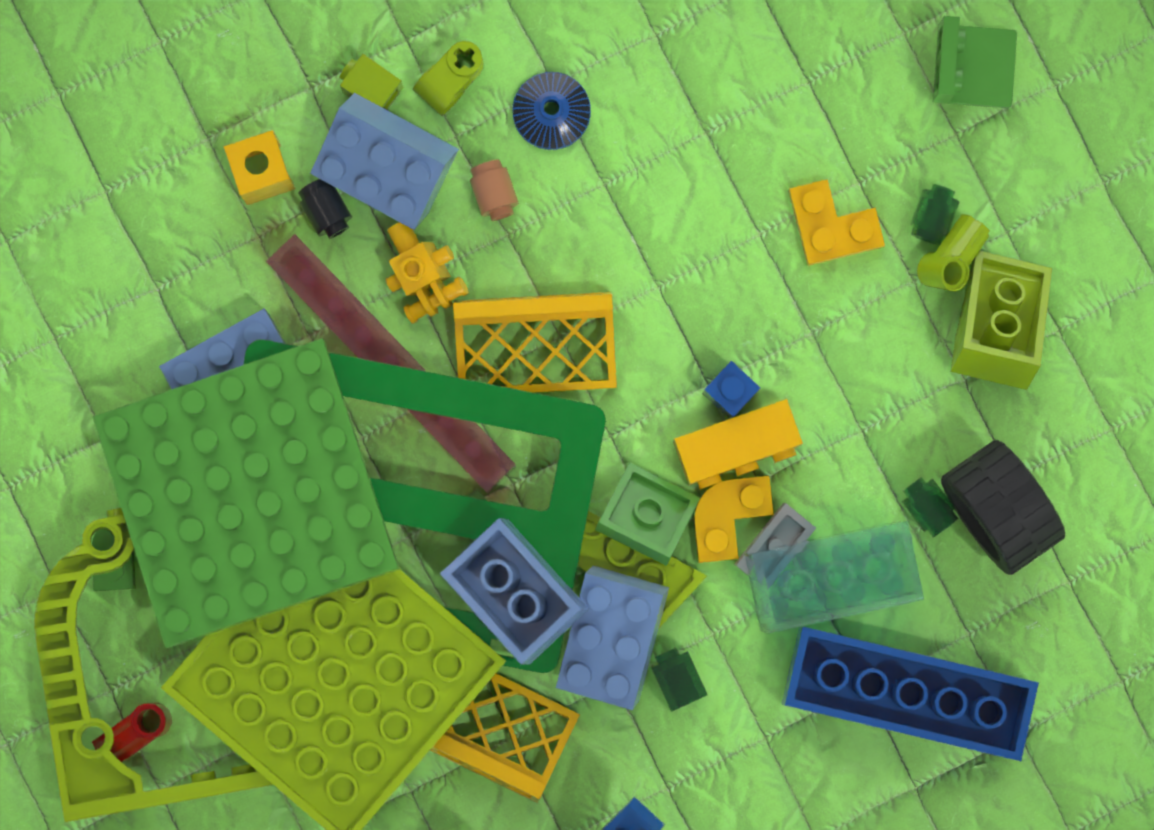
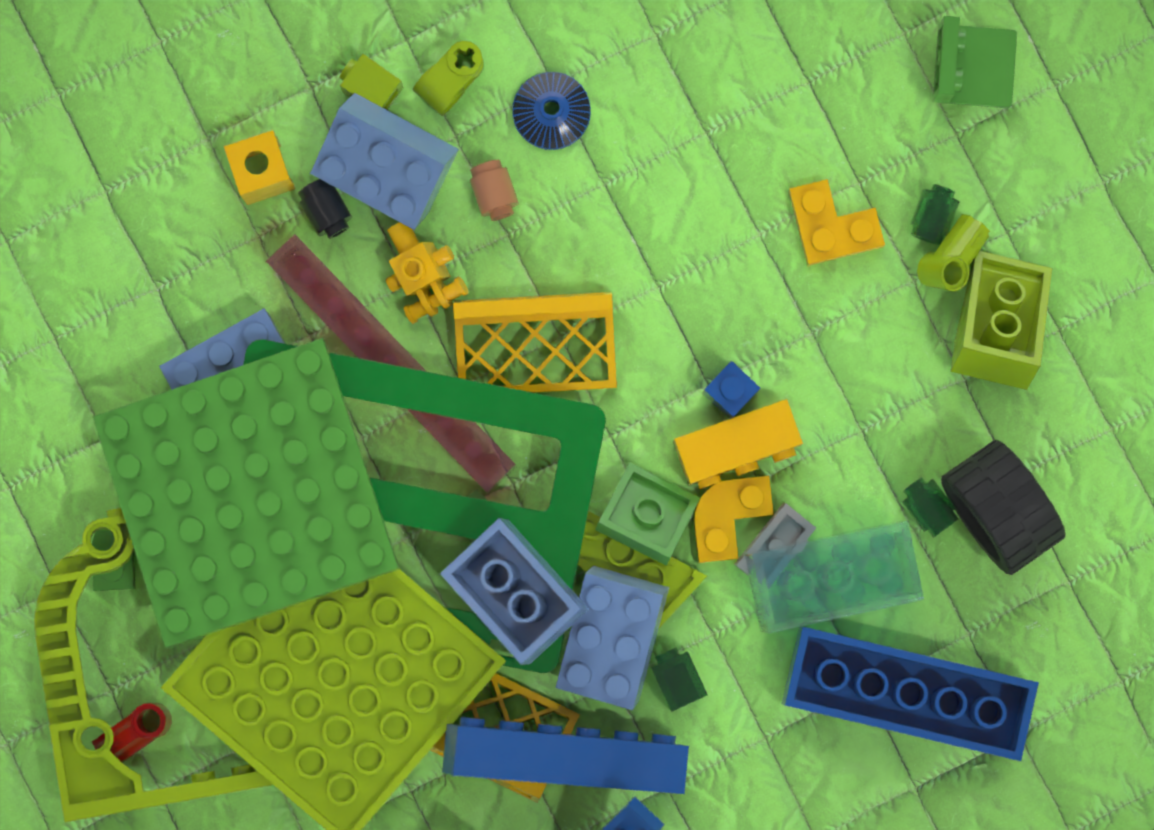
none -> blue brick [442,717,689,794]

